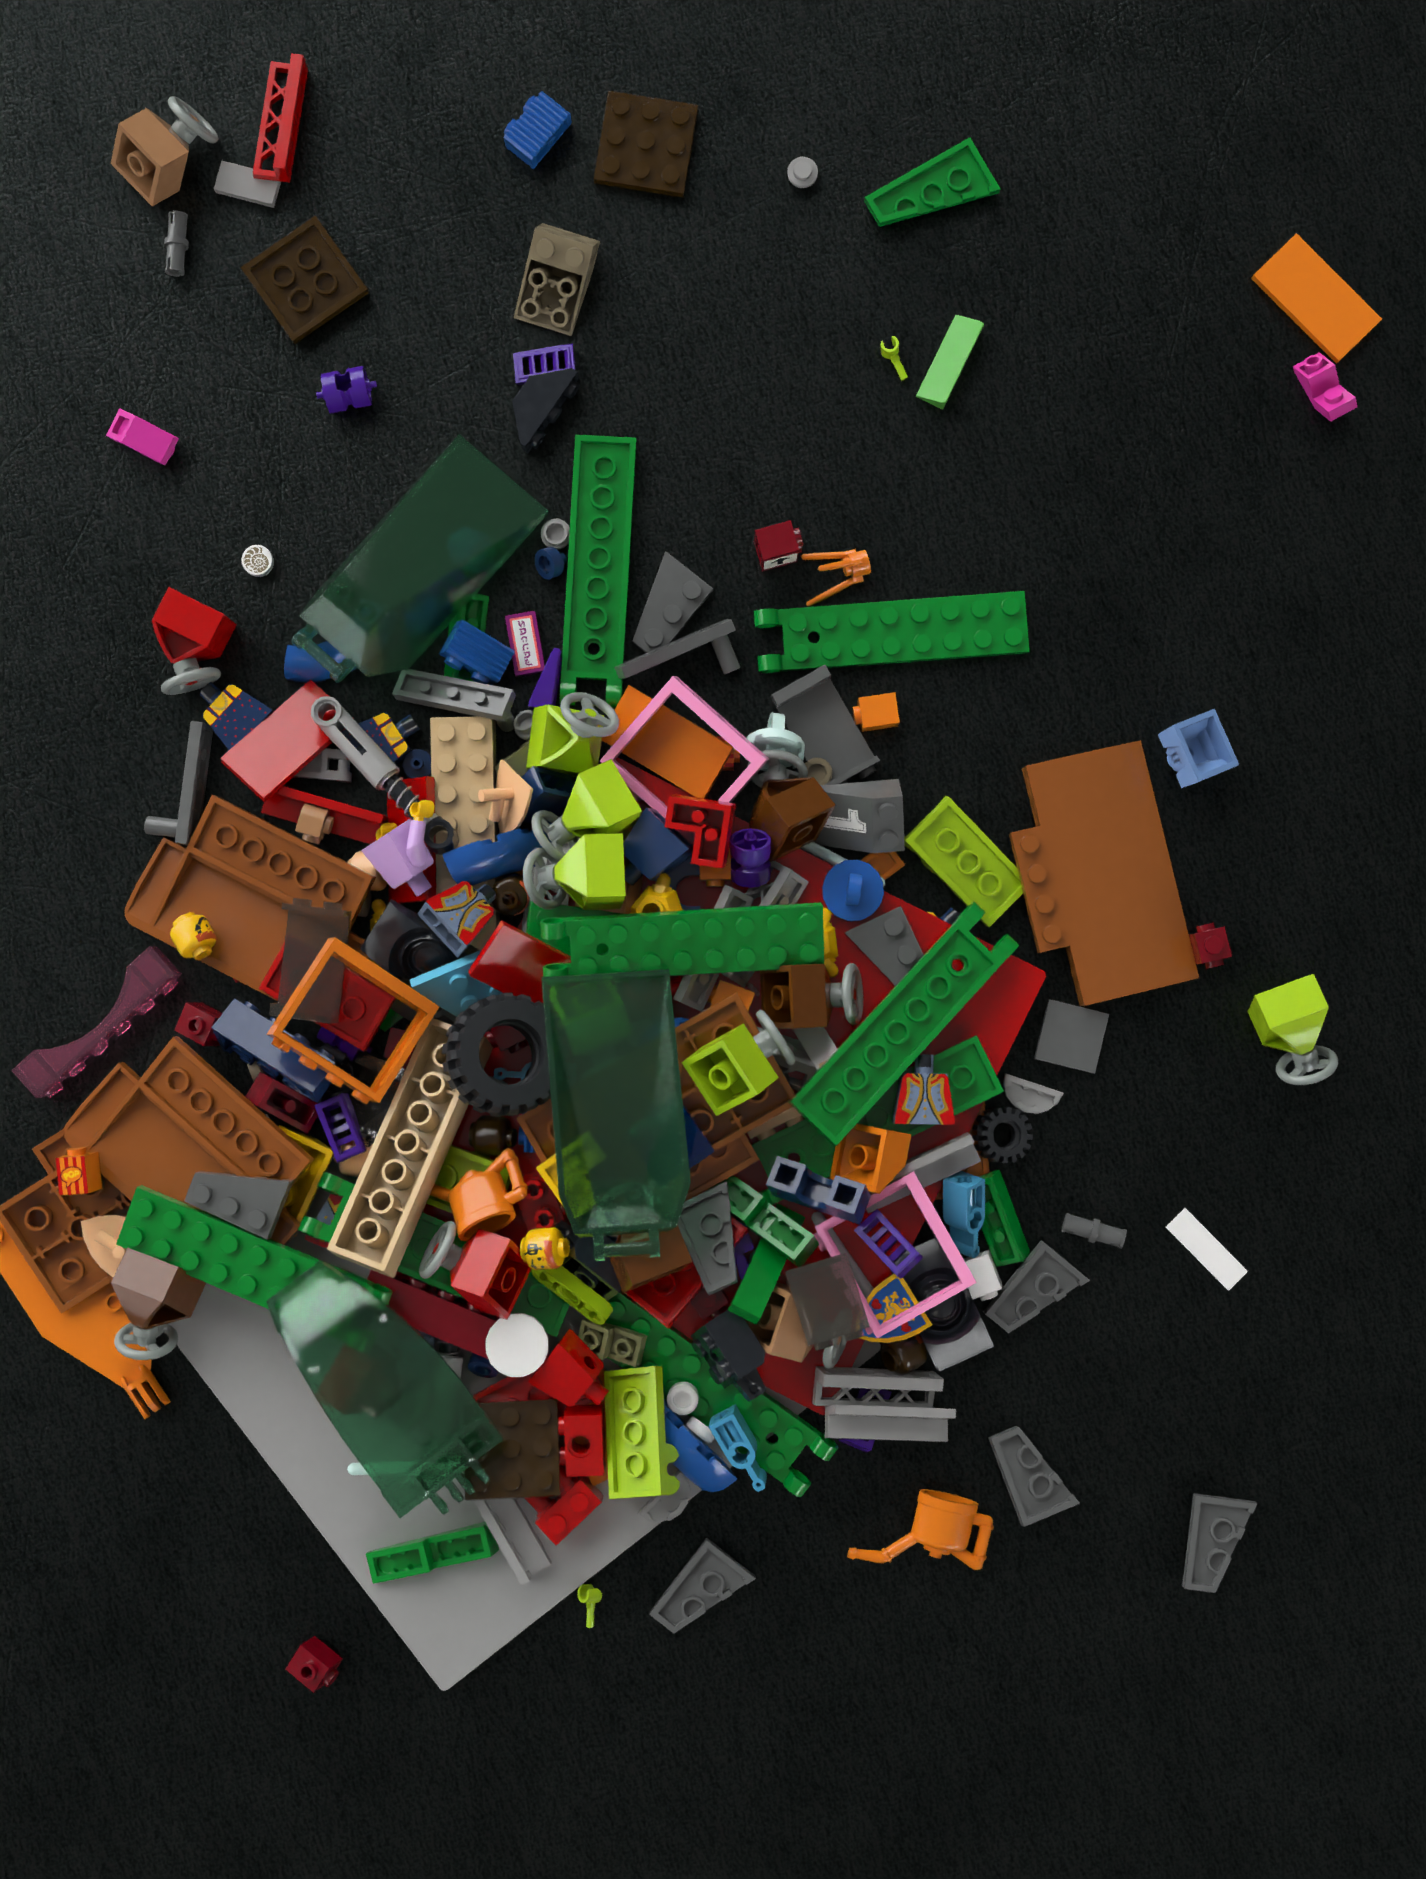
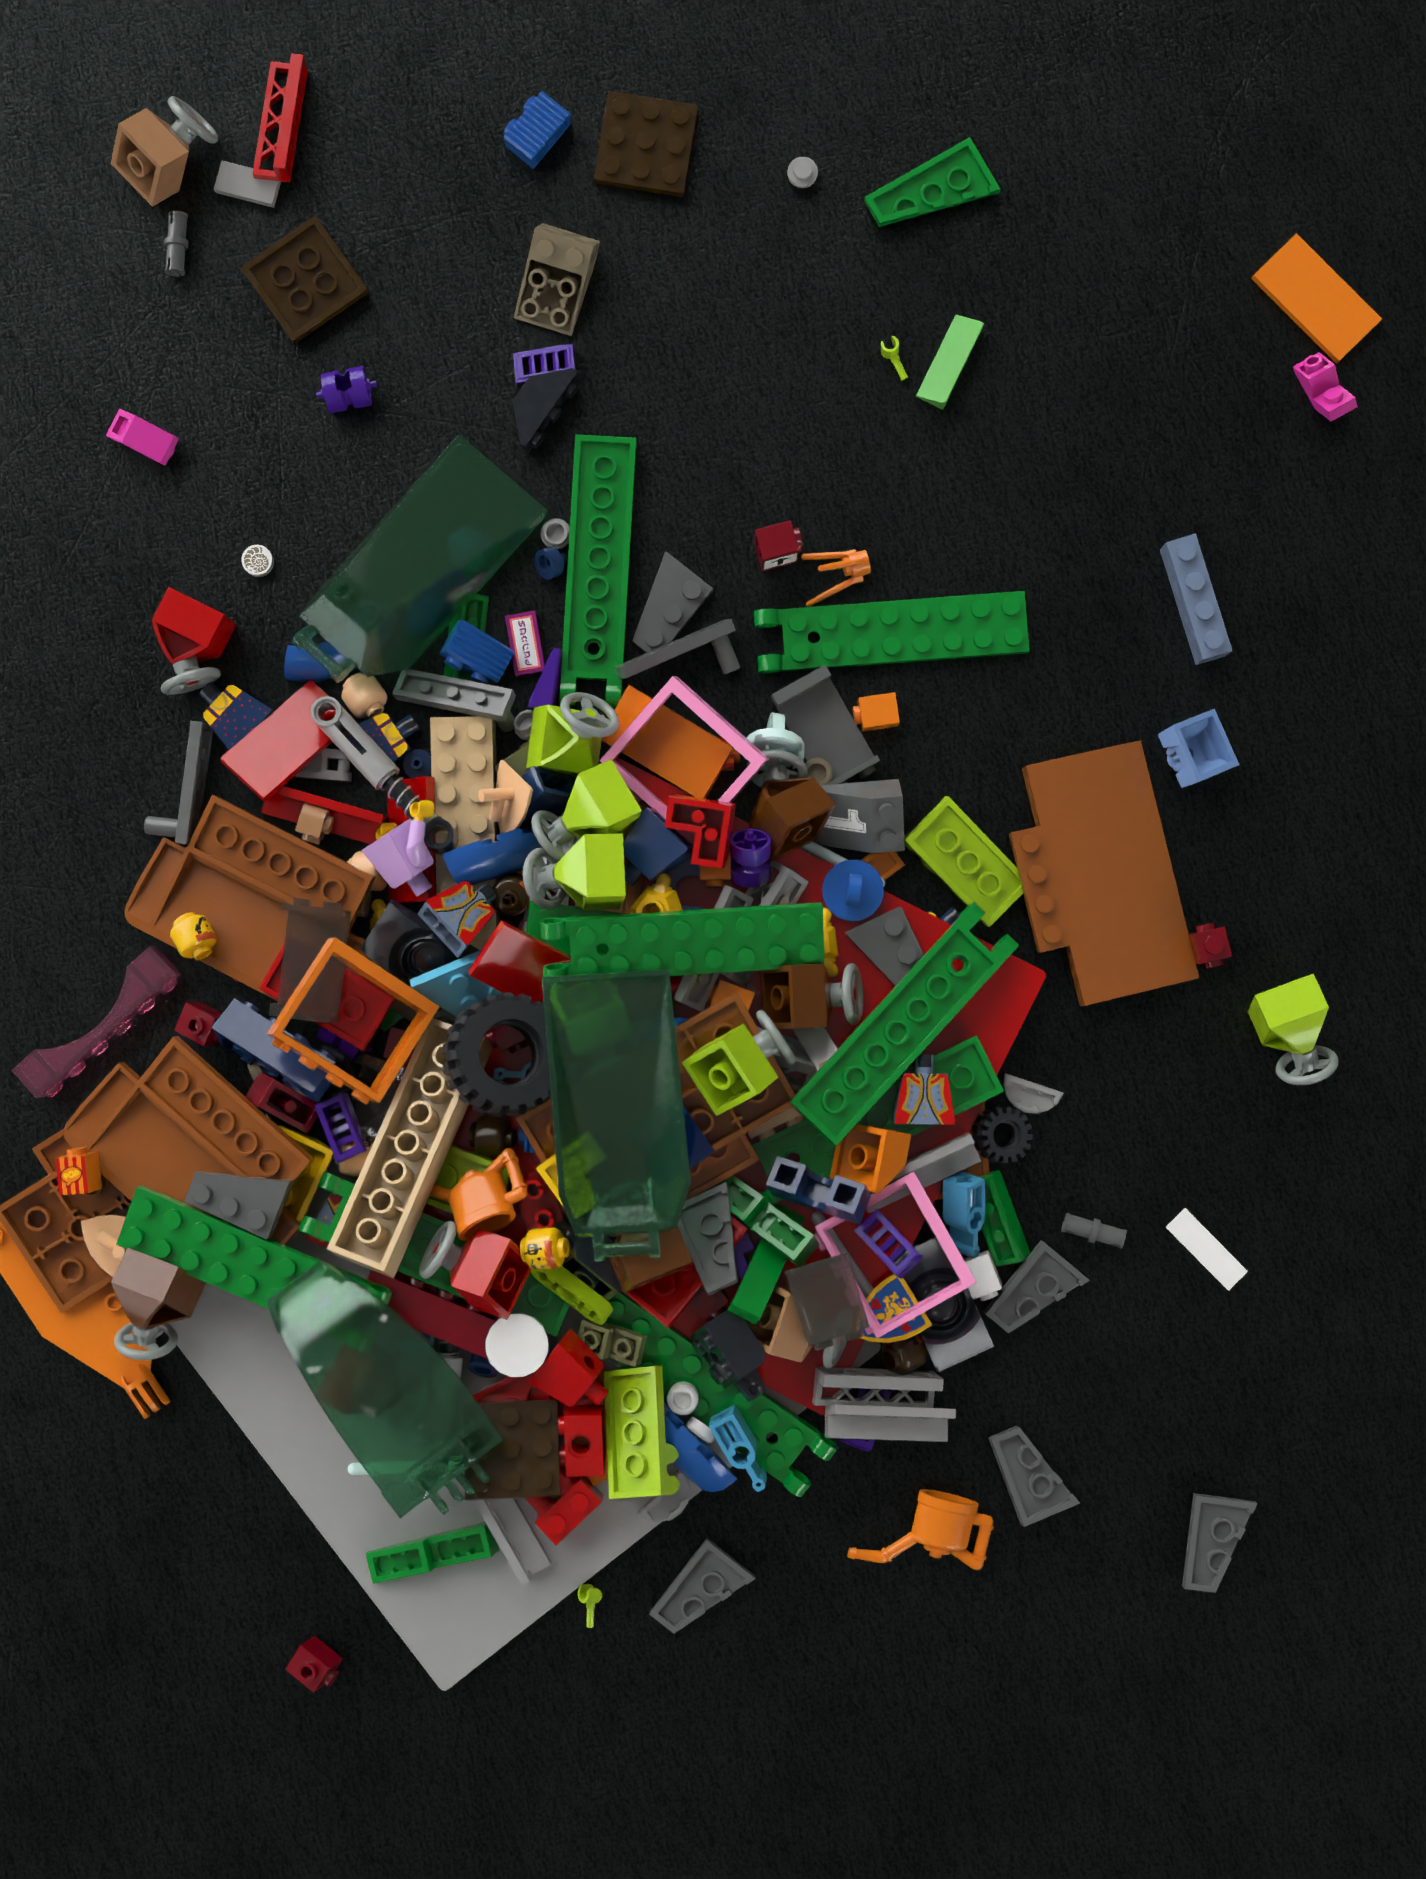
dark grey tile [1034,999,1109,1074] -> none
none -> light nougat head [341,673,387,719]
none -> sand blue brick [1160,534,1232,665]

